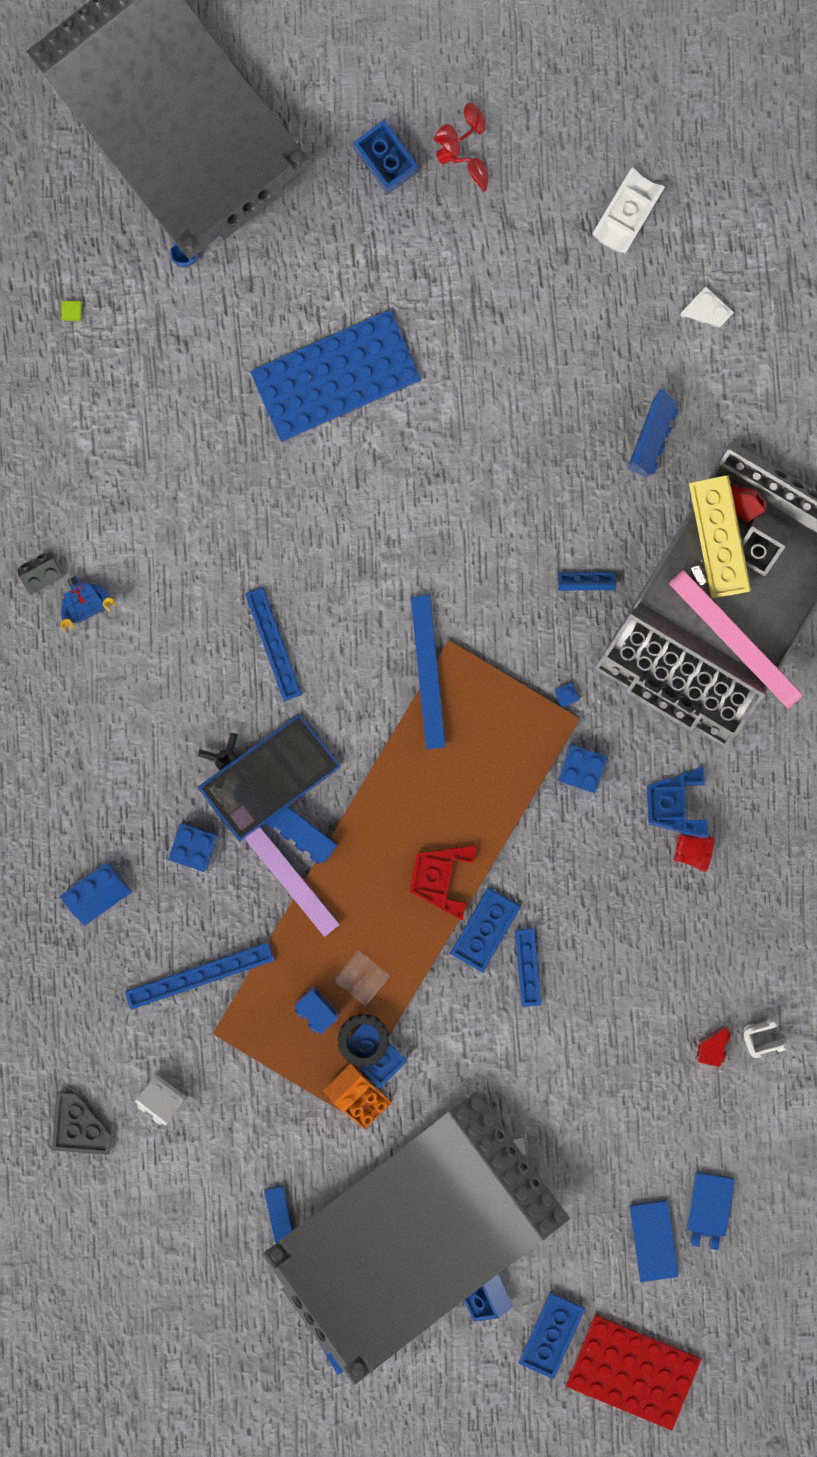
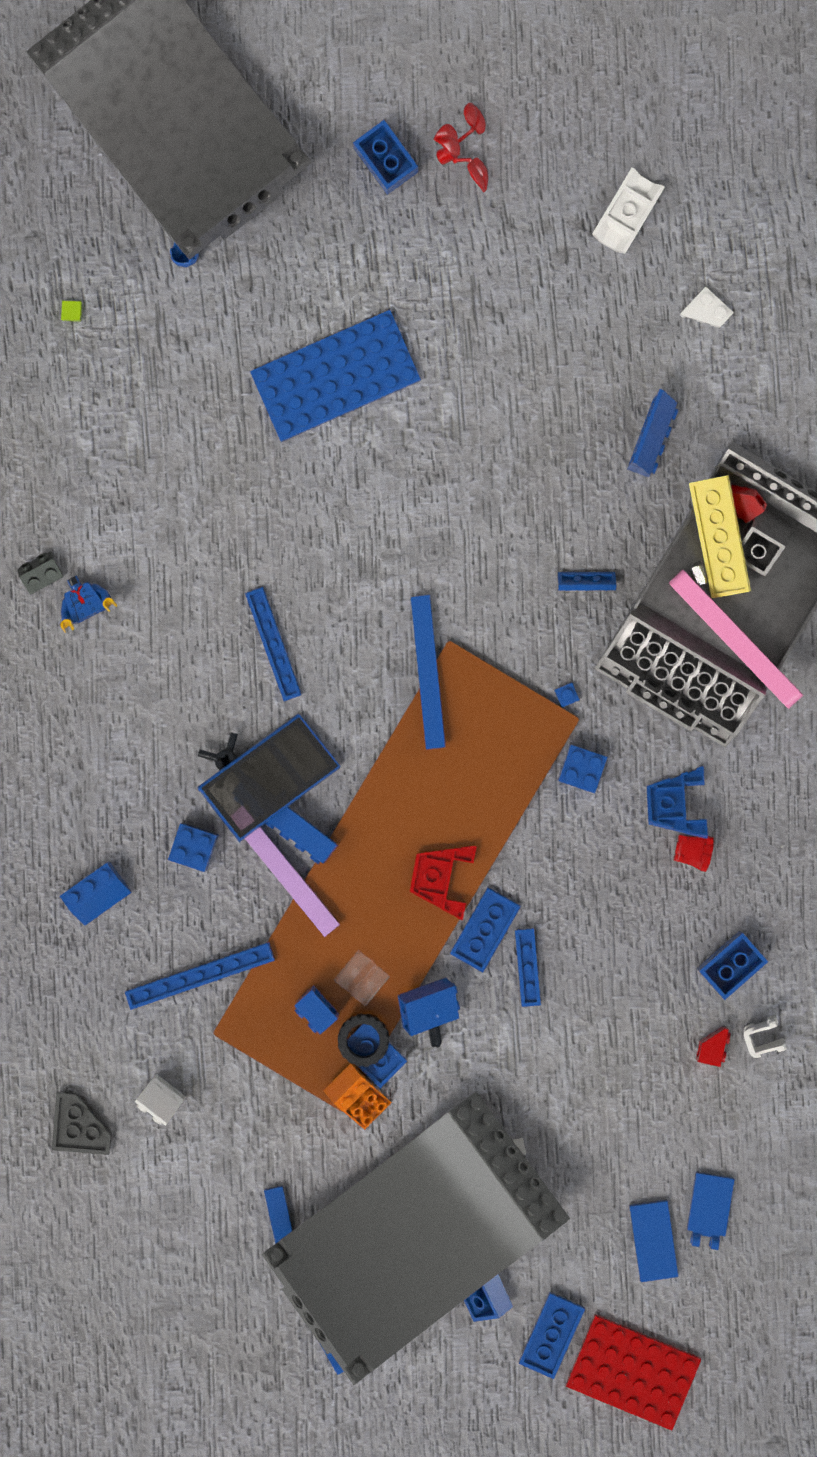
none -> blue piece [398,978,460,1048]
none -> blue brick [696,931,768,1000]

